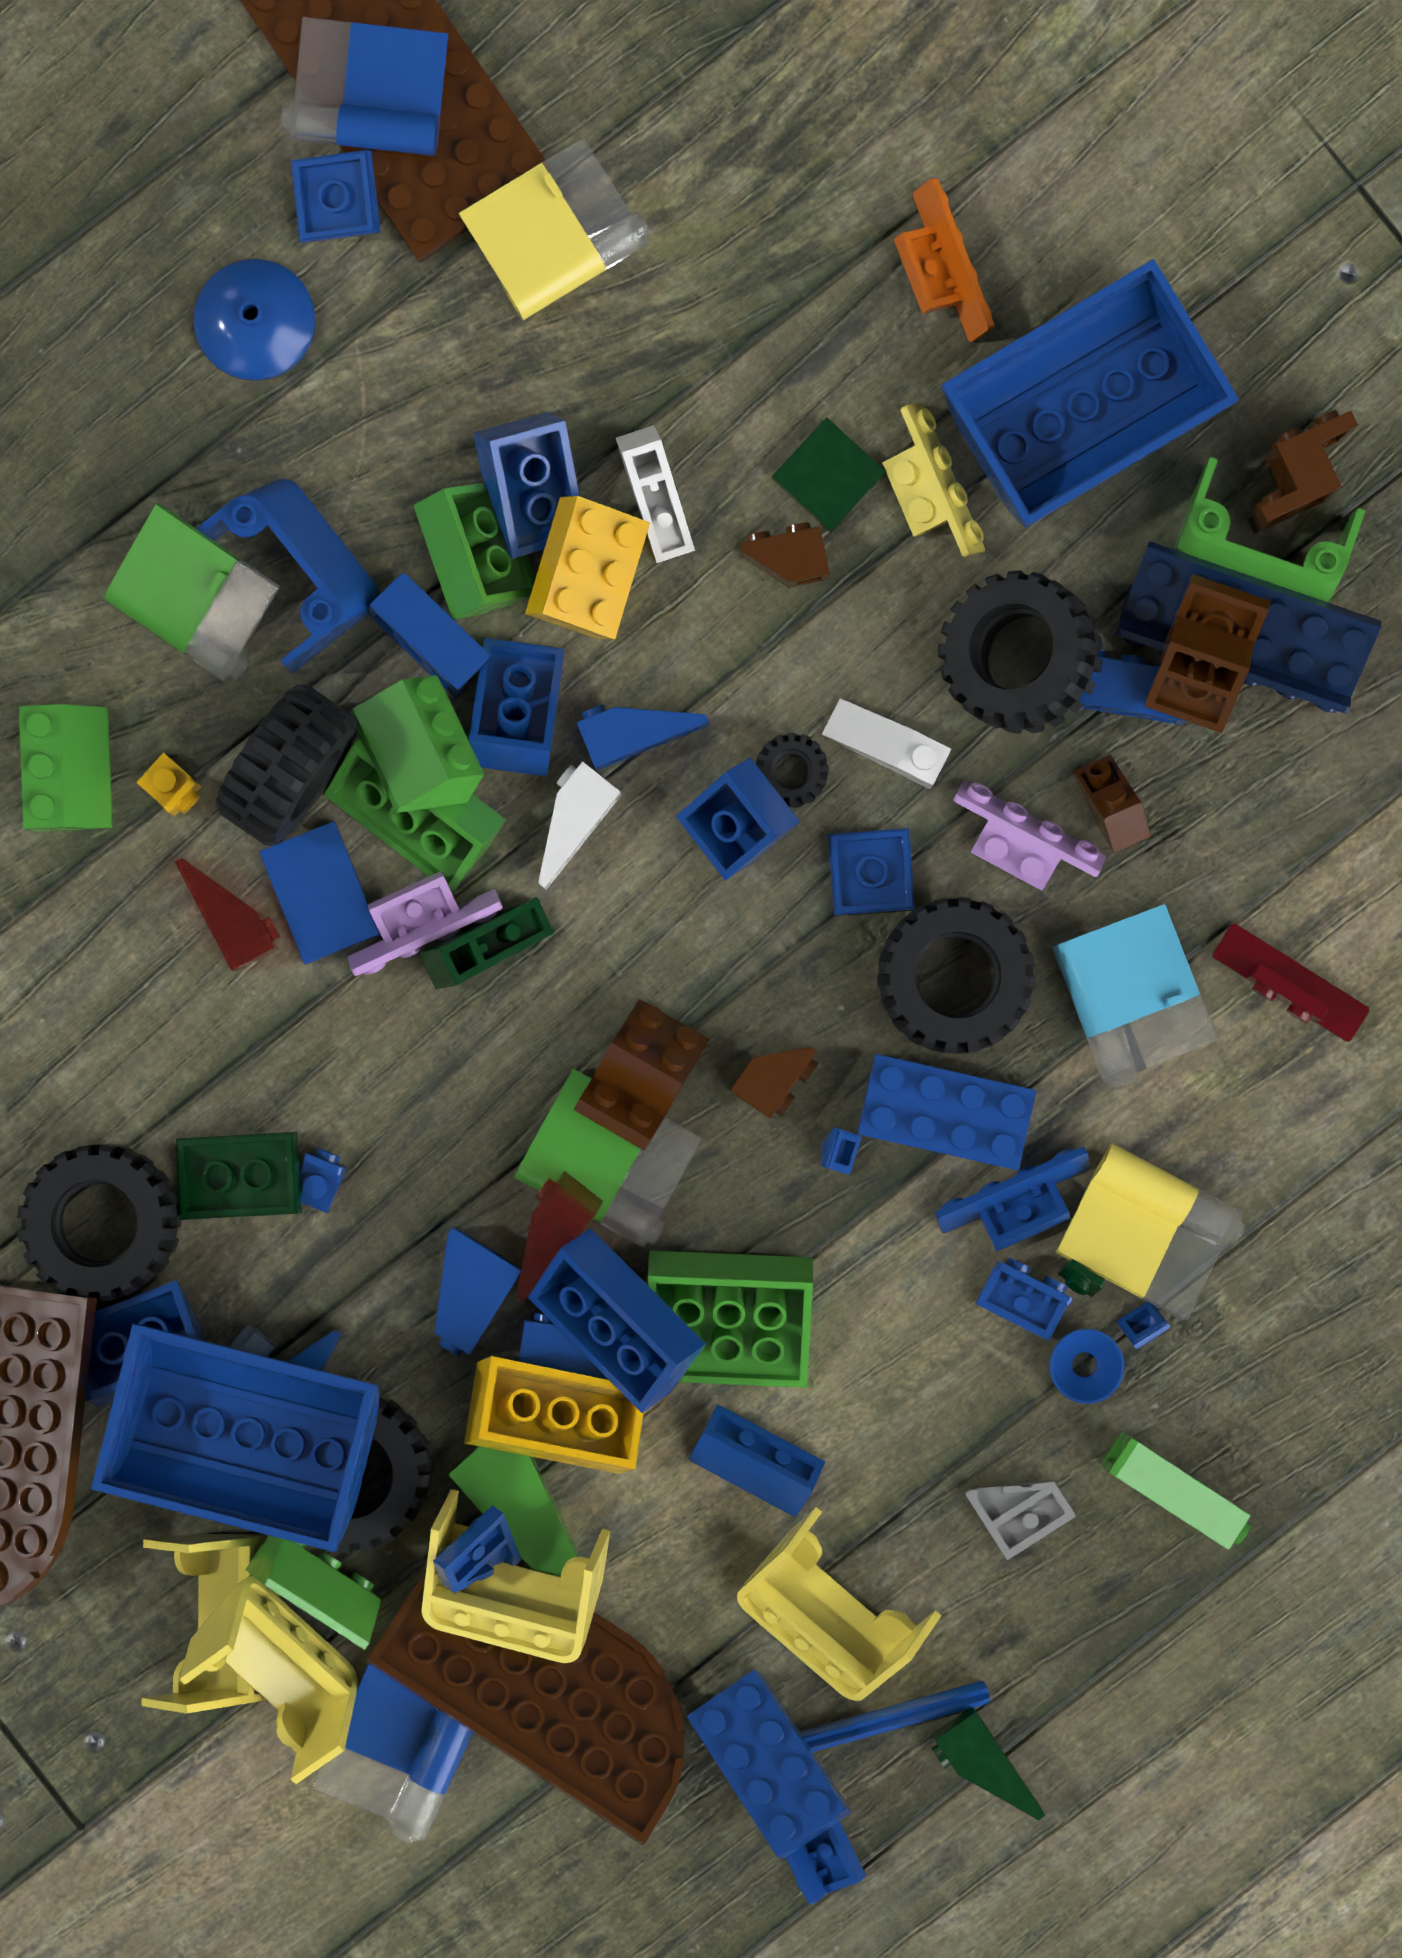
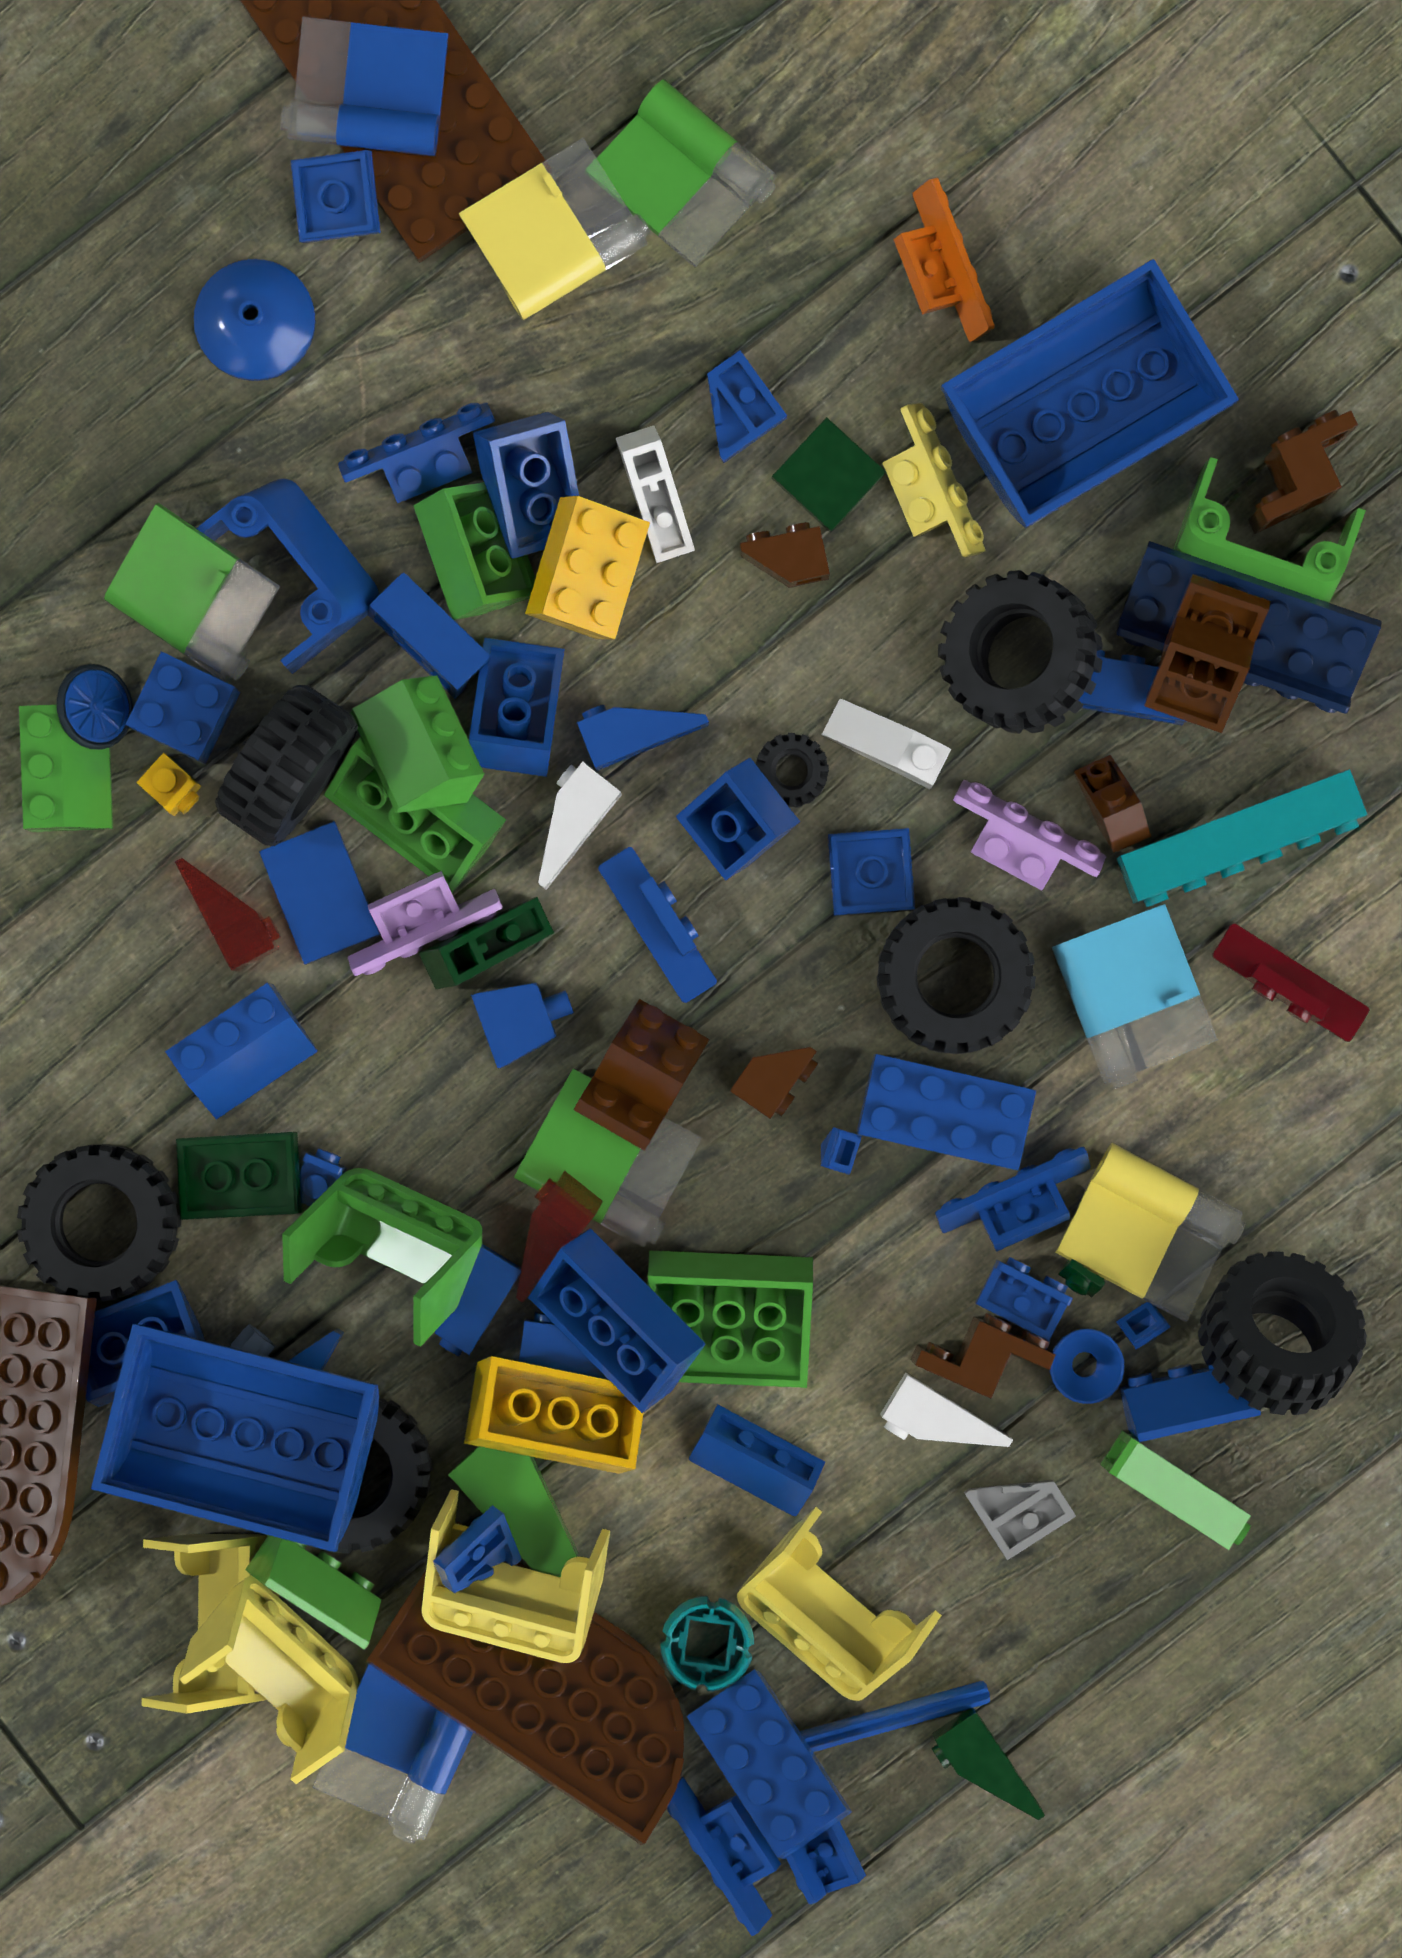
none -> blue wheel [57,664,133,750]
none -> blue brick [125,651,241,765]
none -> blue slope [165,982,318,1119]
none -> bright green windscreen [282,1168,482,1347]
none -> blue bracket [338,403,495,503]
none -> blue torso [471,983,574,1069]
none -> bright green door [585,79,776,267]
none -> blue bracket [598,847,717,1003]
none -> teal piece [661,1596,754,1691]
none -> blue bracket [667,1777,781,1936]
none -> blue wing [707,350,787,463]
none -> white slope [880,1372,1013,1447]
none -> reddish brown bracket [910,1313,1056,1399]
none -> teal brick [1116,769,1368,907]
none -> blue slope [1119,1364,1261,1442]
none -> black tyre [1198,1251,1367,1415]

